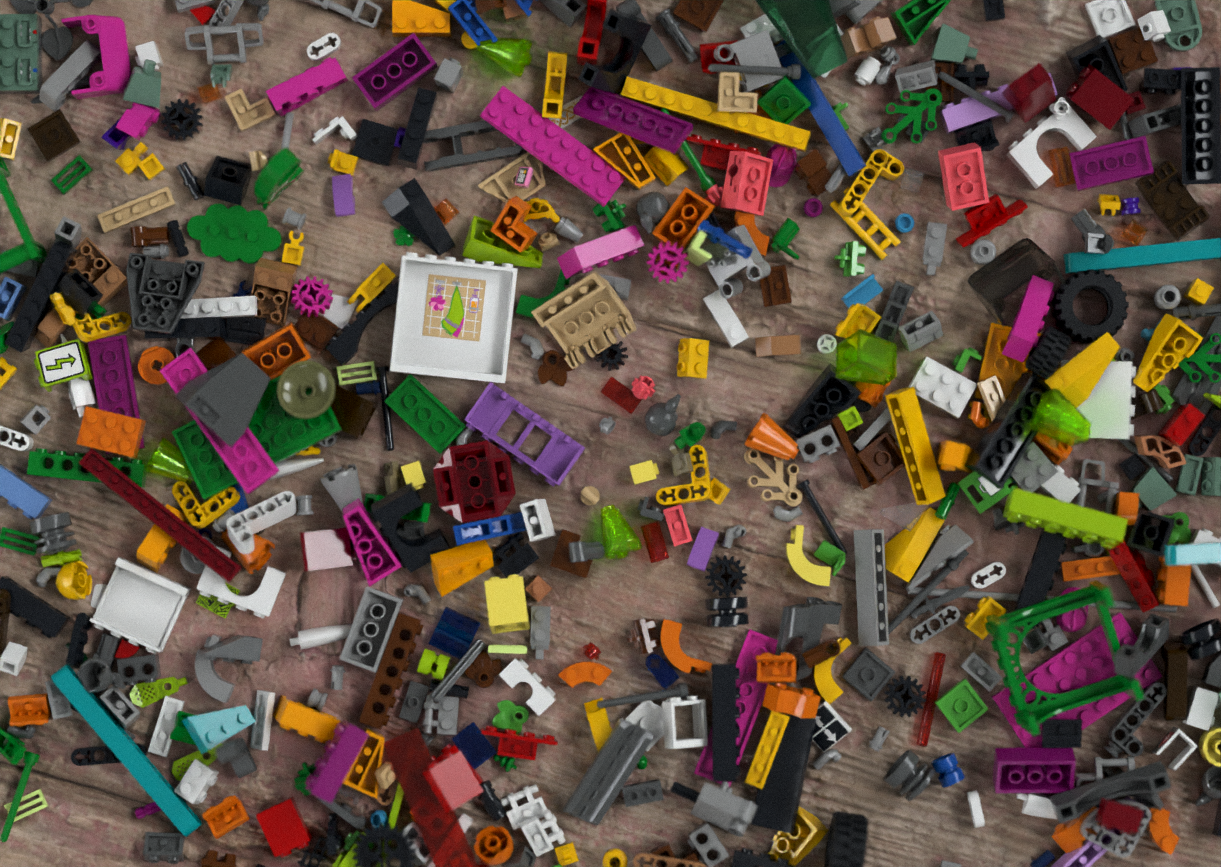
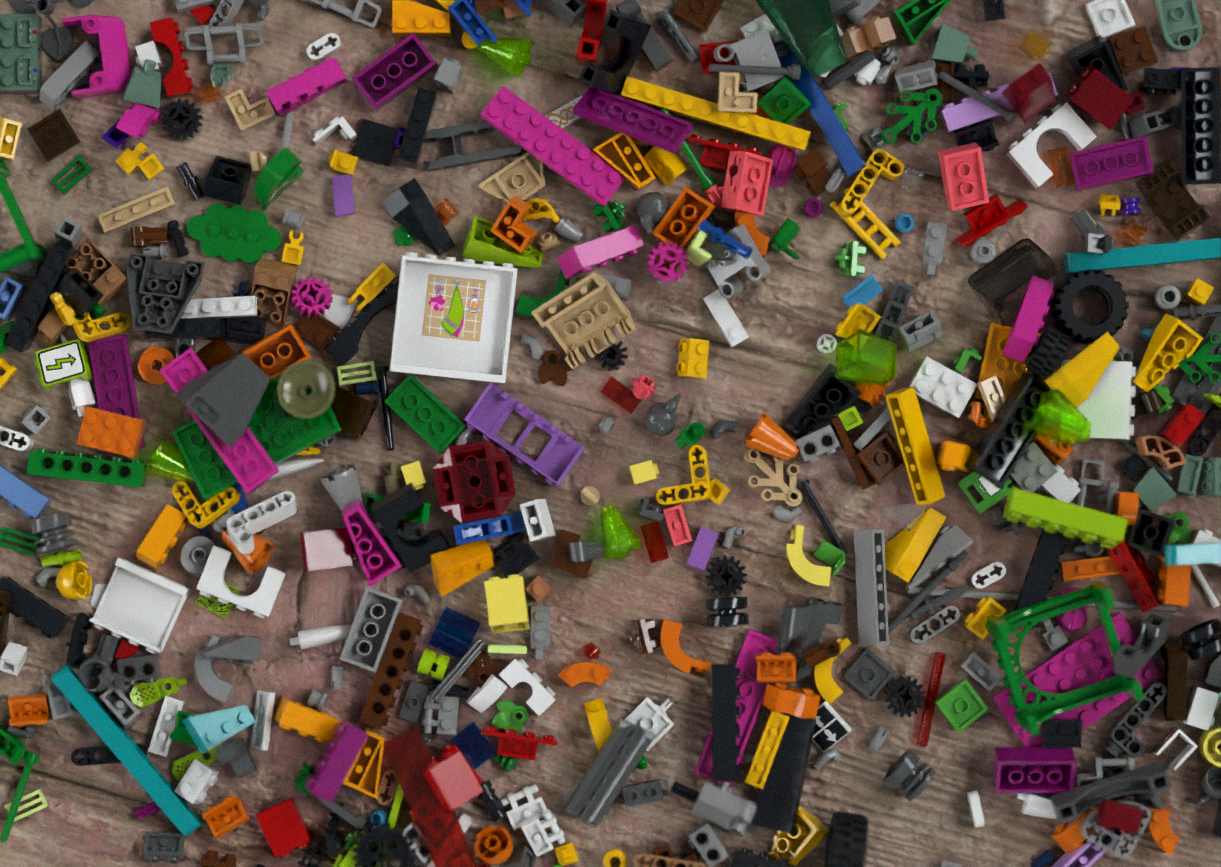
dark red plate [79,448,242,584] -> none
light grey bush [296,495,314,516] -> none
tan plate [375,761,397,789] -> none
slope [515,166,534,188] -> none
yellow arch [542,51,568,119] -> none
dark grey piece [597,683,689,708] -> none
clear blue piece [645,654,680,690] -> none
white window [662,695,708,749] -> none
dark tan plate [669,442,693,477] -> none
medium nougat slope [755,335,801,357] -> none
reddish brown plate [758,265,792,308] -> none
blue wheel [931,753,965,788] -> none
green axle [934,482,960,520] -> none
dark grey plate [1023,627,1049,654] -> none
white plate [1049,97,1072,120] -> none
white brick [1137,10,1171,42] -> none
none -> red arch [149,17,194,100]
none -> white slope [466,674,508,713]
none -> dark grey axle [824,50,875,89]
none -> clear yellow brick [1018,30,1051,62]

